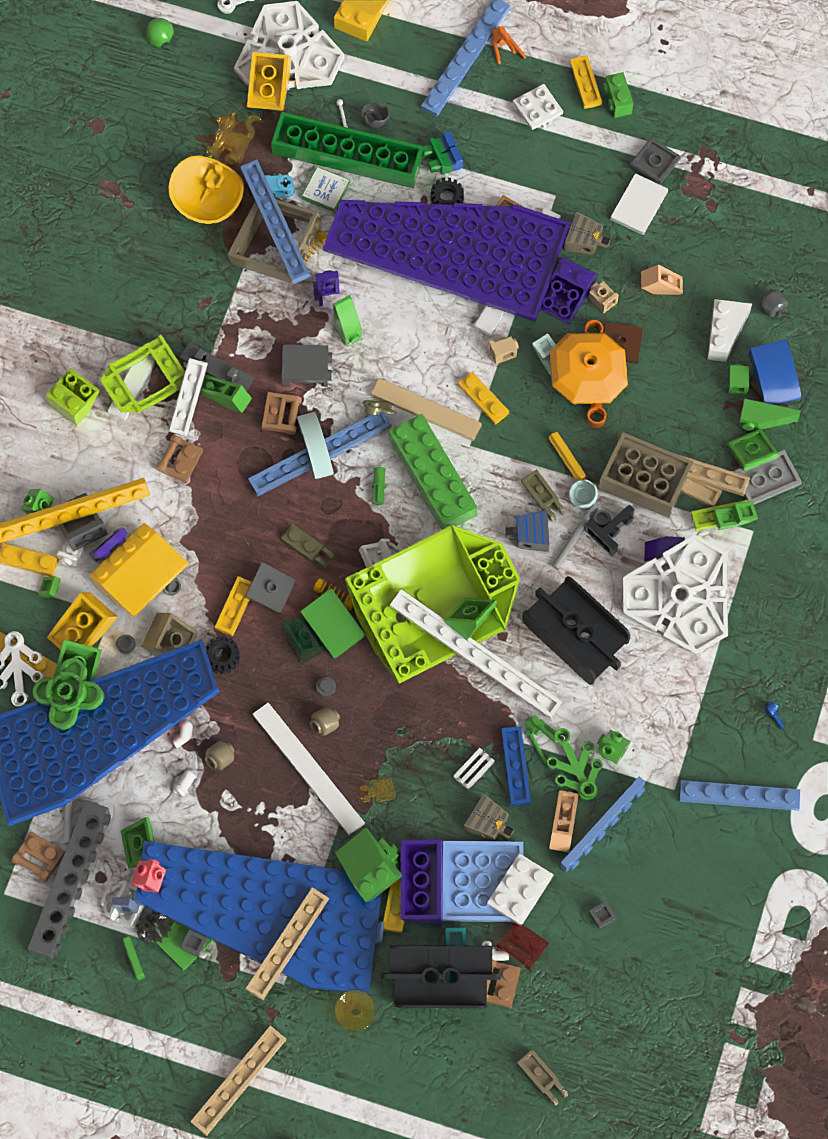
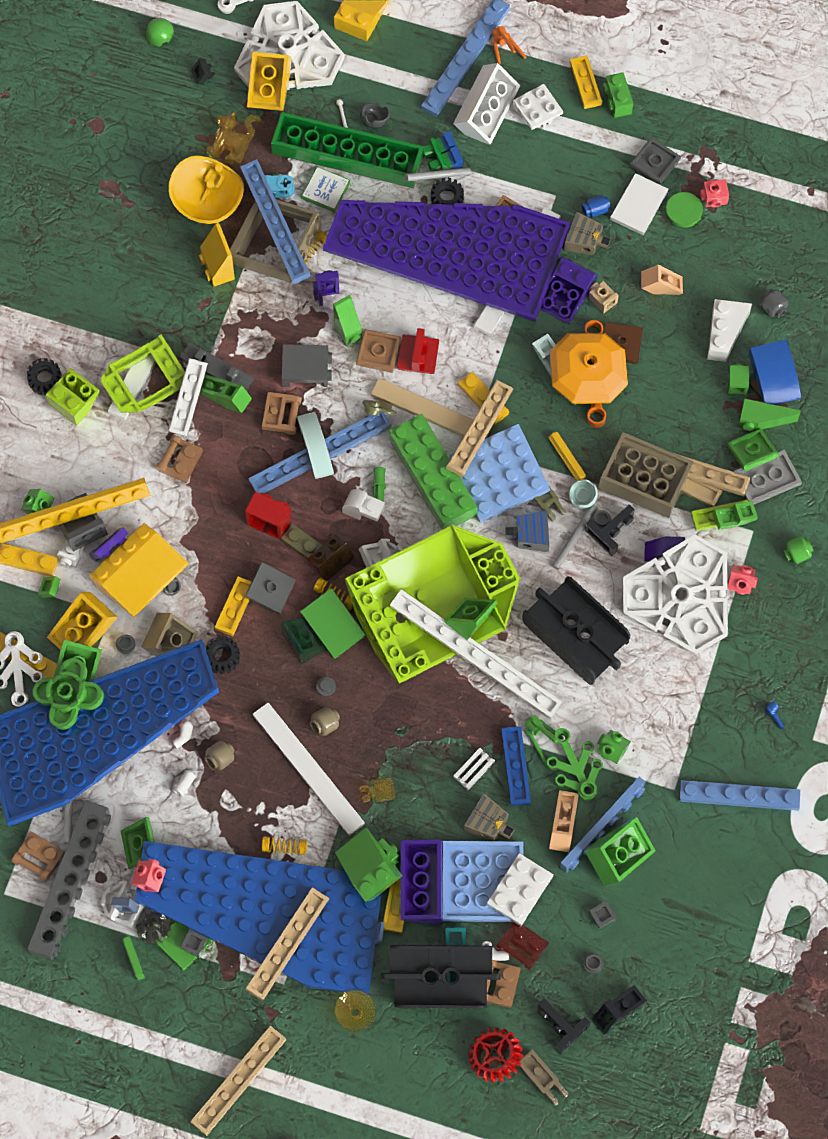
tan brick [489,336,519,364] -> none
none -> black tyre [27,358,62,395]
none -> pearl dark grey tile [191,59,215,84]
none -> yellow slope [198,223,235,286]
none -> red piece [245,492,292,540]
none -> yellow piece [262,836,307,855]
none -> dark brown bracket [308,535,354,581]
none -> white brick [342,489,385,521]
none -> medium nougat plate [356,329,401,373]
none -> red bracket [397,328,439,374]
none -> light grey bar [404,168,471,181]
none -> tan tile [446,380,513,478]
none -> light blue plate [449,424,550,523]
none -> white slope [453,63,520,144]
none -> red gear [468,1027,523,1083]
none -> black bracket [538,999,591,1055]
none -> blue brick [581,195,610,218]
none -> dark grey plate [583,953,604,974]
none -> bright green slope [585,817,656,885]
none -> black bracket [592,985,647,1035]
none -> bright green tile [666,192,703,228]
none -> coral brick [700,179,729,207]
none -> coral brick [727,564,758,595]
none -> bright green head [783,535,814,564]

